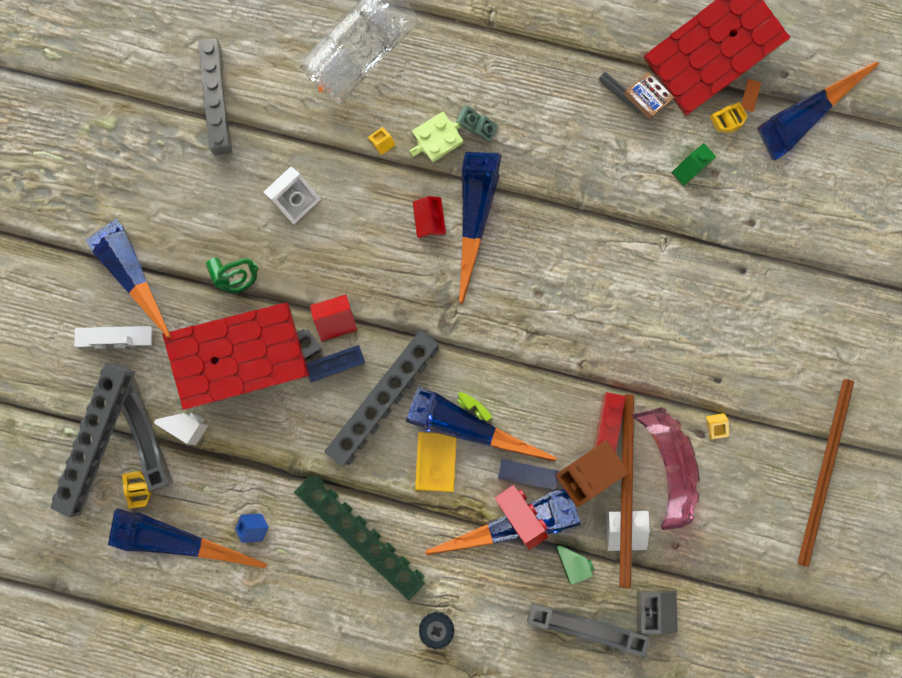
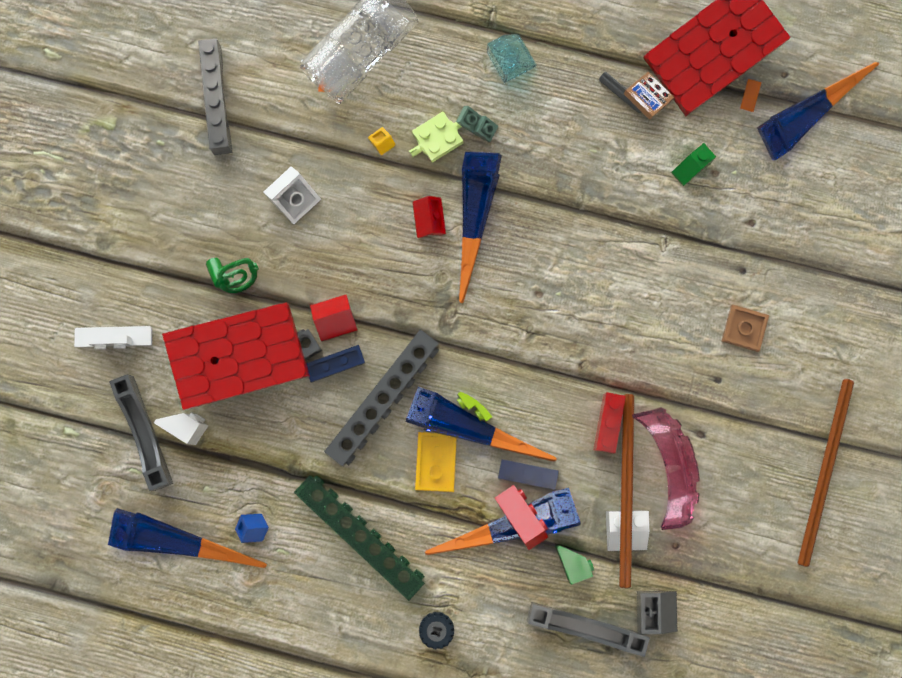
dark grey brick [50,363,135,518] -> none
clear blue plate [85,218,171,338] -> none
yellow piece [122,471,152,509] -> none
dark orange slope [555,440,630,508] -> none
yellow slope [706,414,729,440] -> none
yellow piece [710,102,748,133] -> none
none -> clear light blue slope [487,34,537,83]
none -> medium nougat tile [721,304,769,352]

